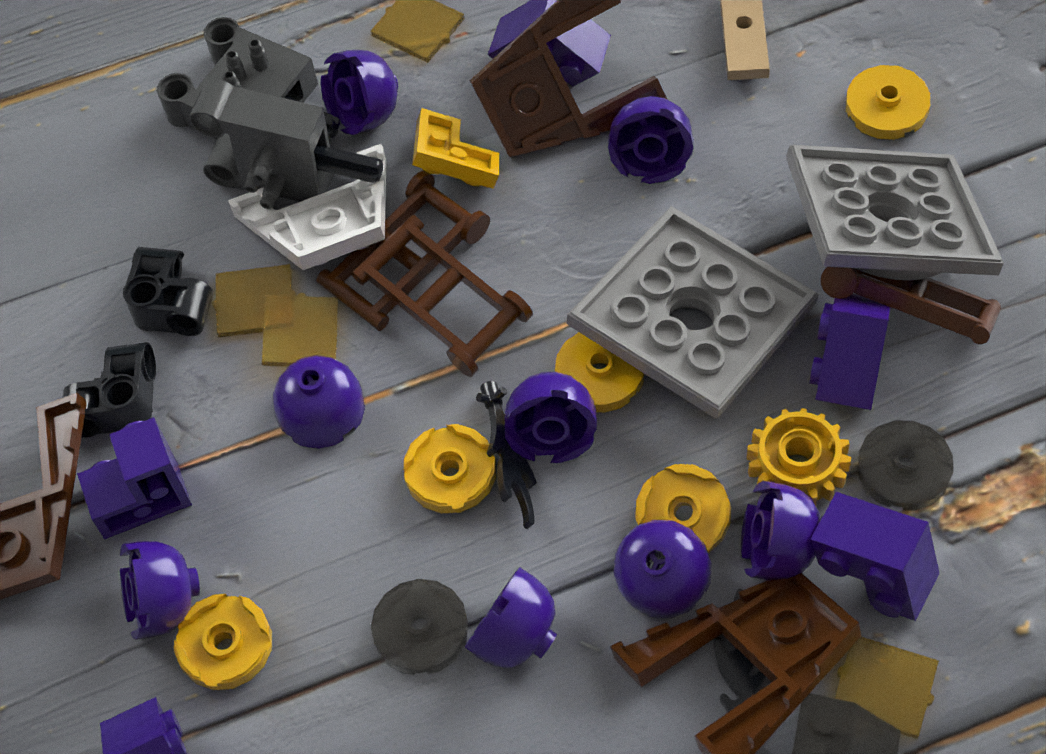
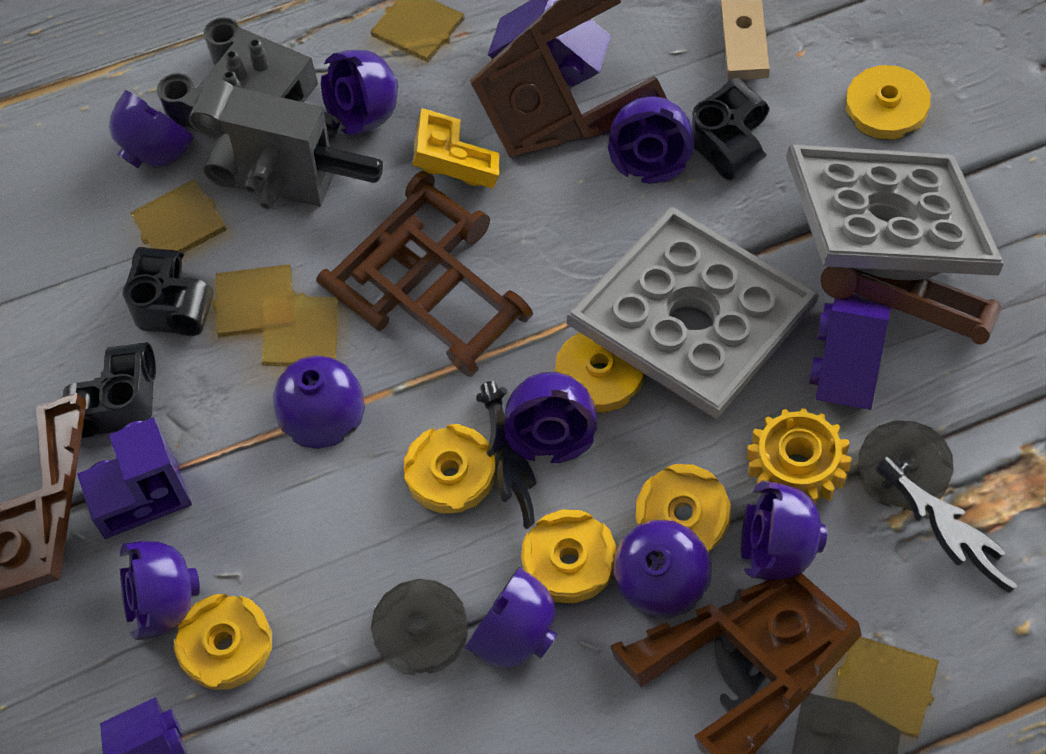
white wing [228,144,386,270] -> none
dark purple brick [810,492,940,621] -> none
none -> dark purple cylinder [109,90,194,168]
none -> clear yellow piece [130,179,227,253]
none -> yellow plate [521,509,617,604]
none -> black piece [691,78,770,181]
none -> piece [874,456,1017,592]

